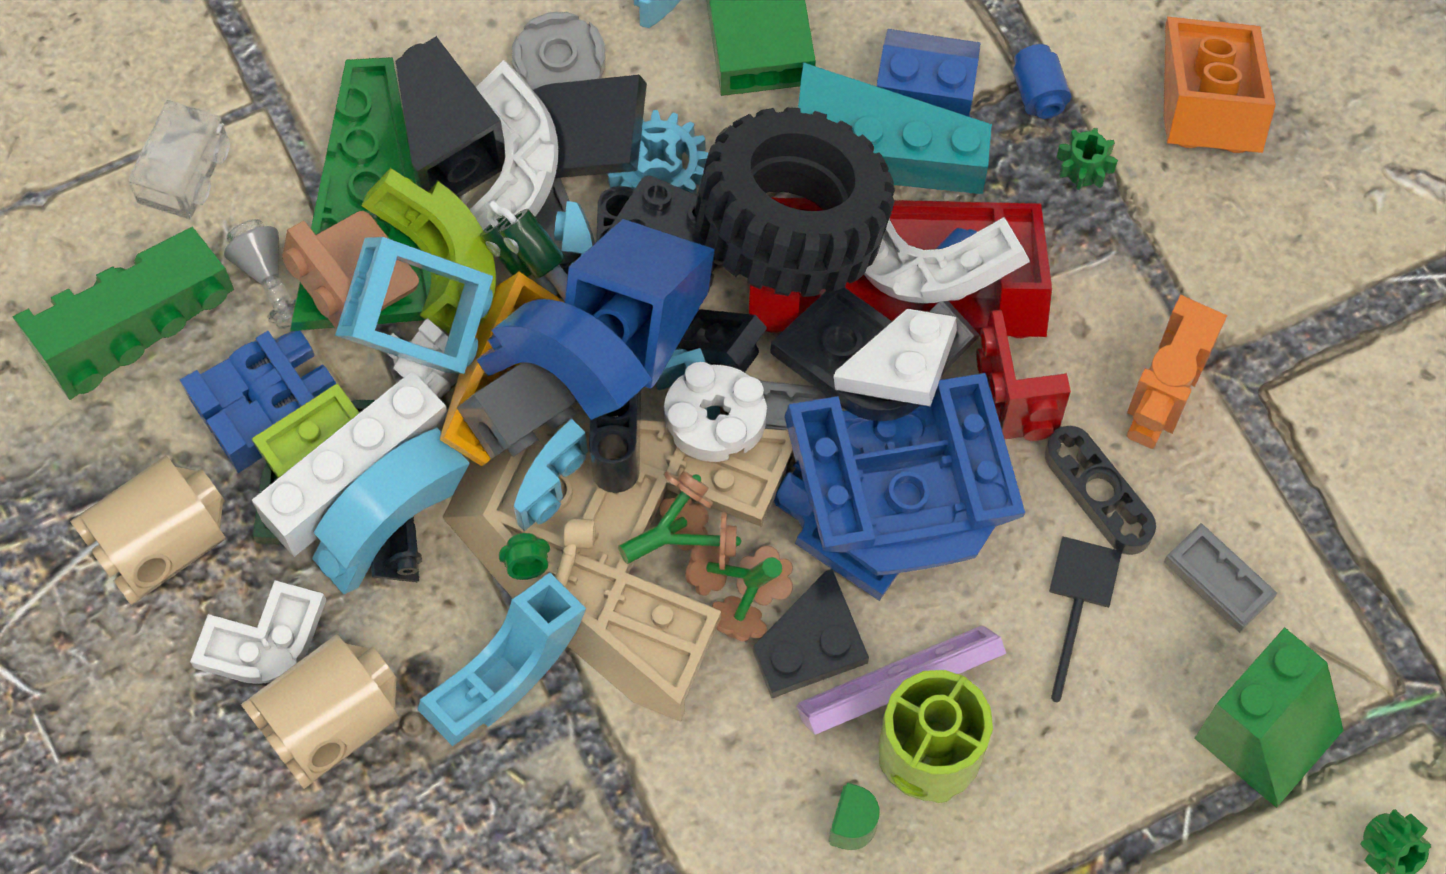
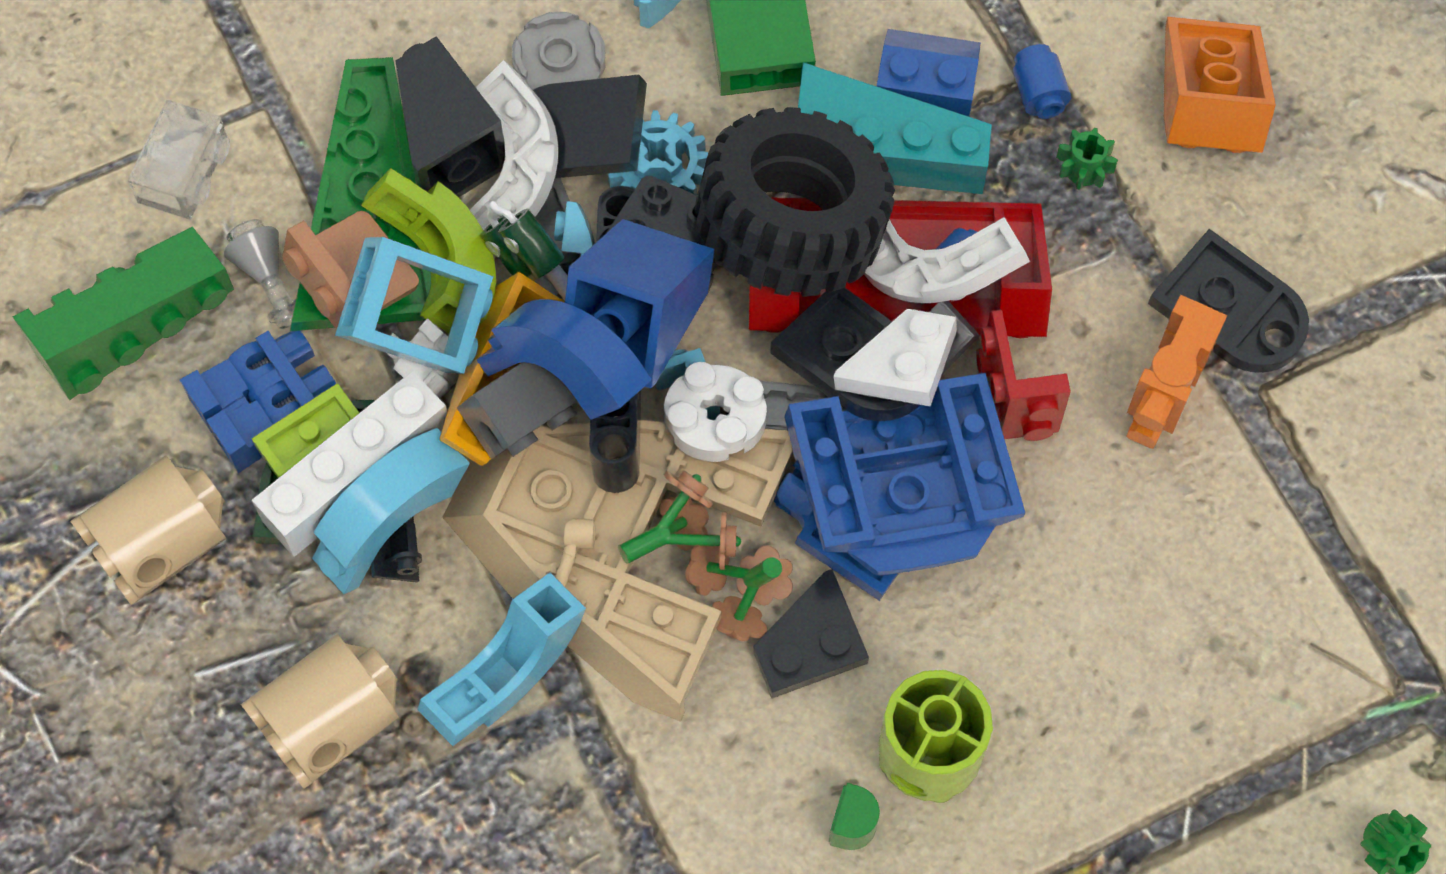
white plate [190,580,326,684] -> none
green plate [499,533,550,580] -> none
medium azure slope [514,418,588,531] -> none
black slope [675,309,767,373] -> none
lavender tile [796,625,1006,735] -> none
black beam [1045,426,1156,555] -> none
black piece [1049,536,1122,703] -> none
flat silver plate [1164,523,1278,633] -> none
green slope [1194,627,1344,808] -> none
none -> black tile [1148,228,1309,373]

